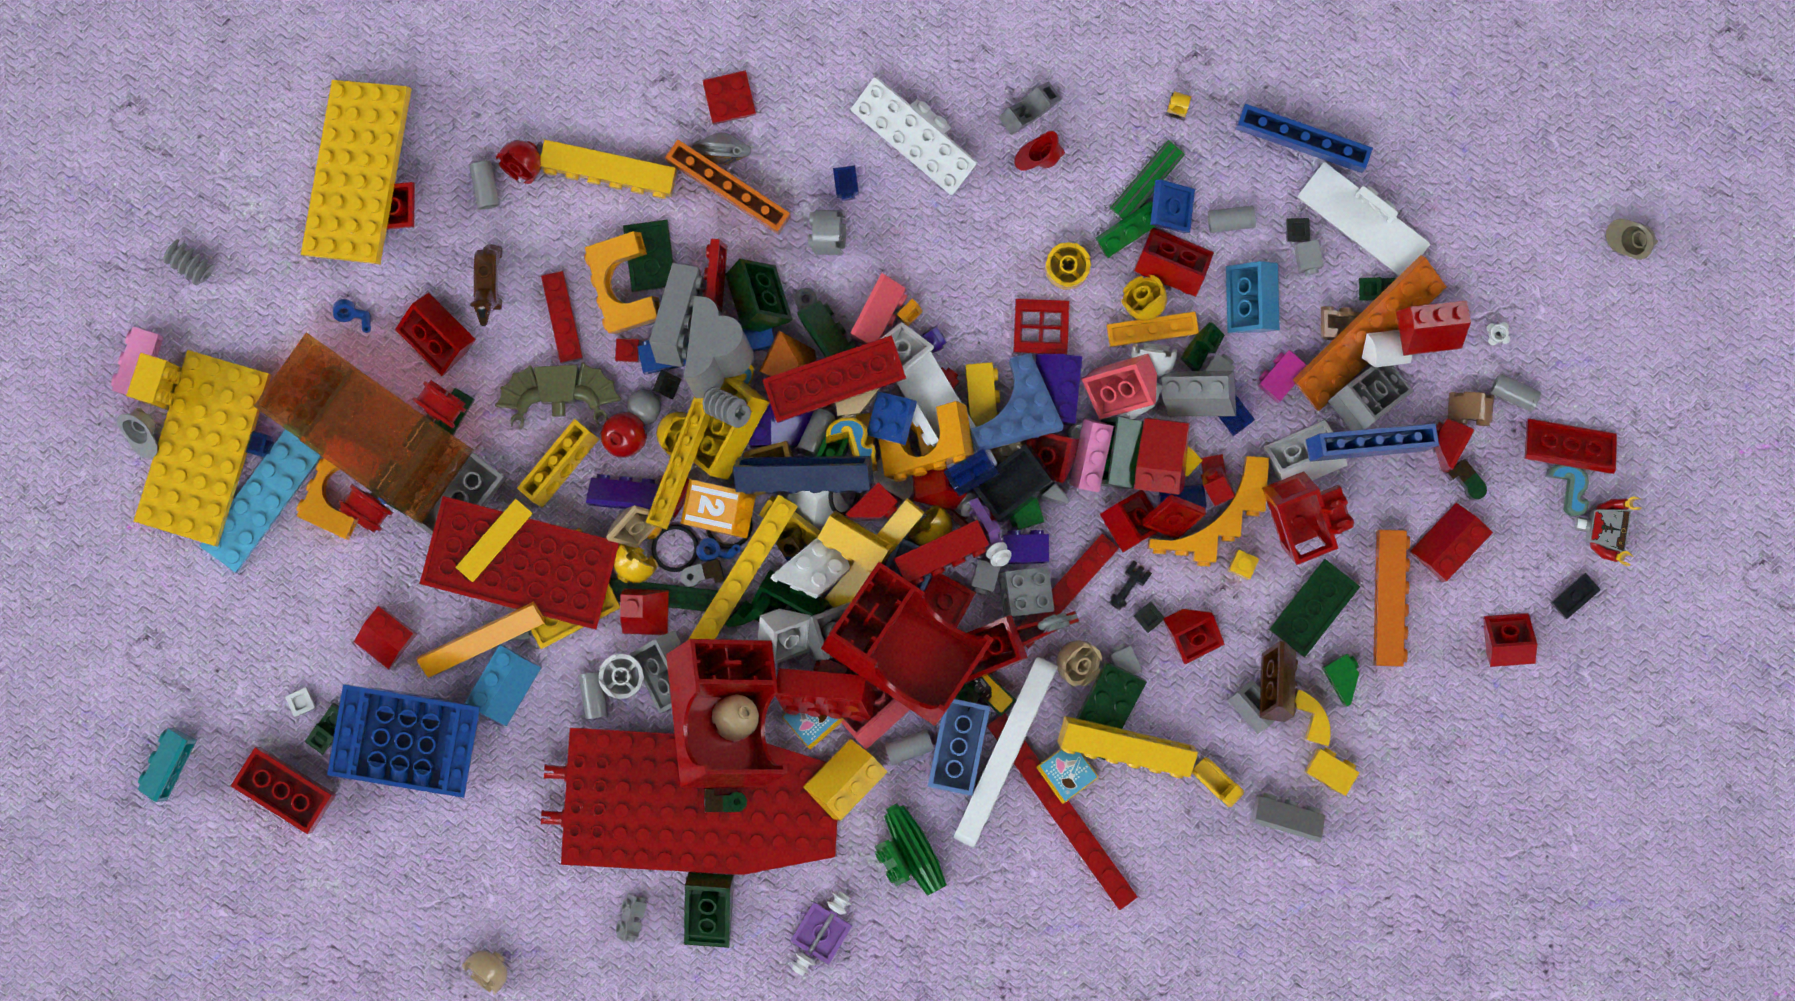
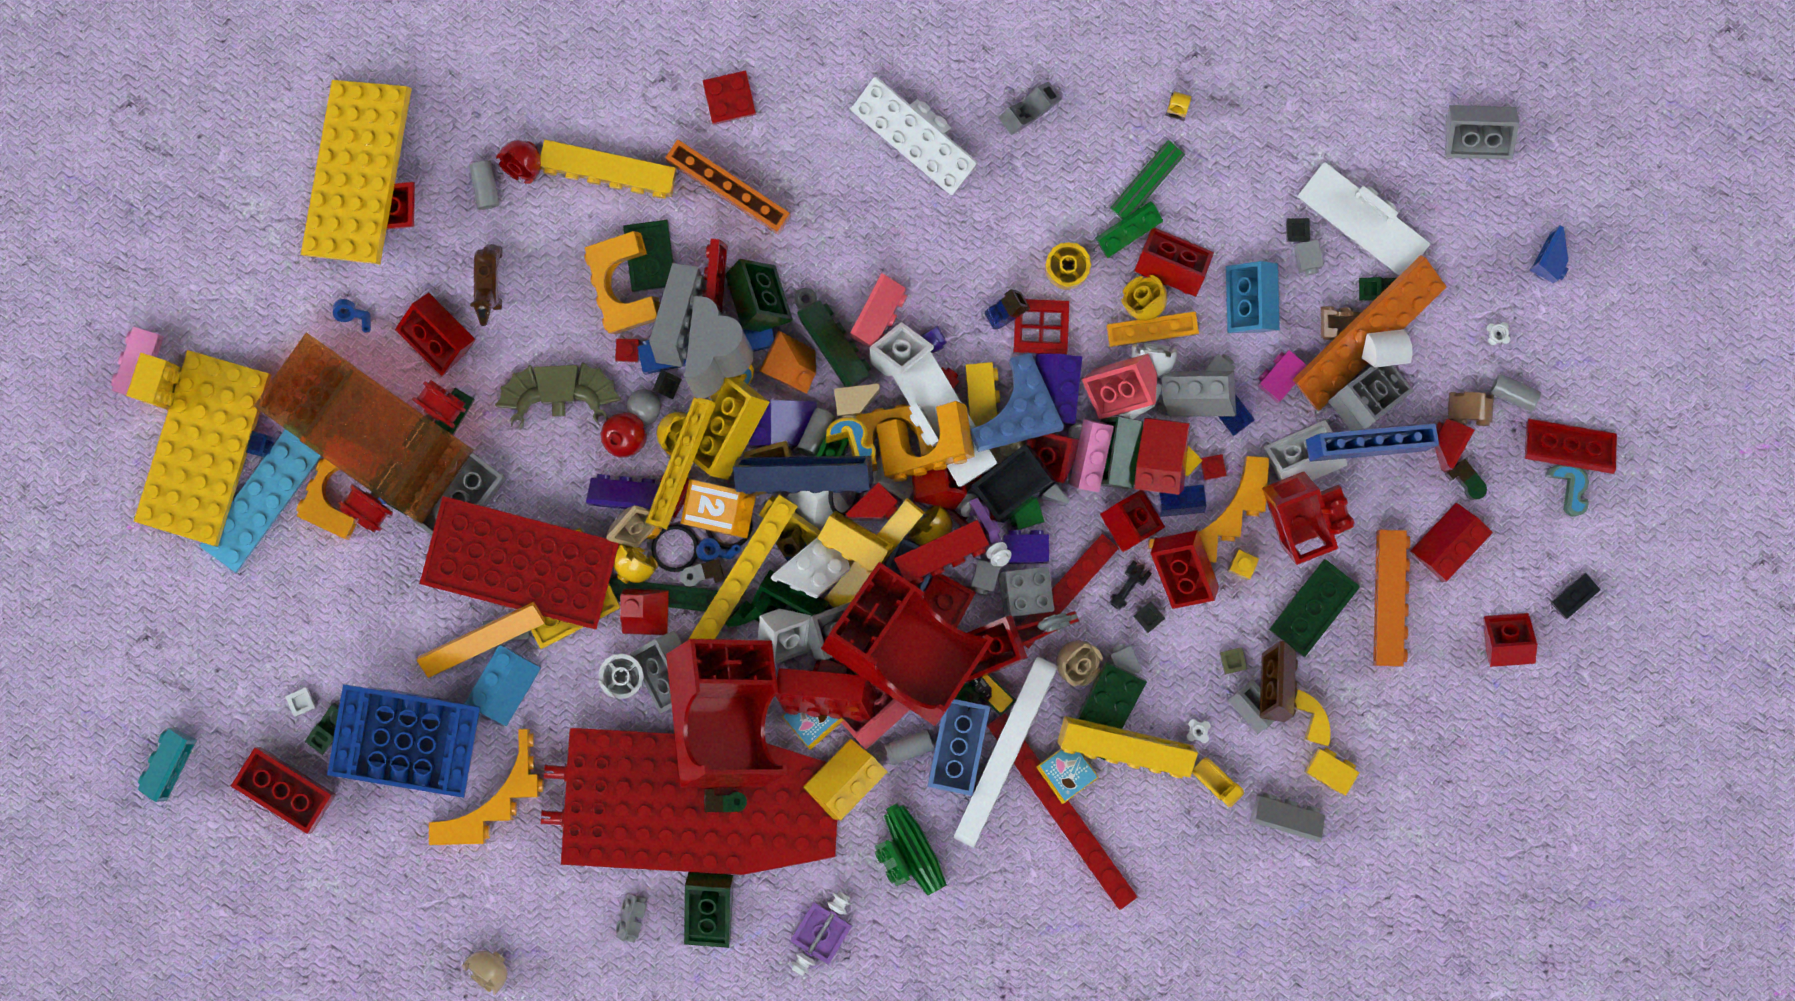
light grey piece [116,408,158,458] -> none
light grey piece [163,239,215,285] -> none
red slope [354,606,417,670] -> none
yellow tile [455,498,533,582] -> none
yellow brick [517,419,599,508] -> none
red plate [541,271,583,364] -> none
light grey pin [578,671,608,720] -> none
light grey hat [692,132,751,166] -> none
light grey piece [703,387,751,428] -> none
tan cylinder [712,694,759,742] -> none
red plate [762,335,906,423] -> none
light grey brick [808,210,846,255] -> none
clear blue brick [833,165,859,201] -> none
blue plate [867,391,917,445] -> none
light orange tile [897,298,923,326] -> none
clear blue hinge [944,449,999,496] -> none
red piece [1014,131,1065,171] -> none
red plate [1142,495,1206,539] -> none
blue plate [1150,180,1195,233] -> none
red slope [1163,609,1225,664] -> none
dark green slope [1180,322,1225,371] -> none
red brick [1201,465,1235,506] -> none
light grey pin [1208,205,1256,233] -> none
blue brick [1235,104,1373,173] -> none
green slope [1322,654,1359,707] -> none
red slope [1396,300,1471,356] -> none
torso [1575,496,1642,567] -> none
dark tan piece [1606,219,1658,260] -> none
none -> light orange arch [429,729,544,845]
none -> leg [984,289,1030,330]
none -> red brick [1150,530,1219,609]
none -> white plate [1186,719,1211,743]
none -> olive plate [1219,647,1247,674]
none -> light grey slope [1445,105,1519,160]
none -> blue slope [1530,225,1569,283]

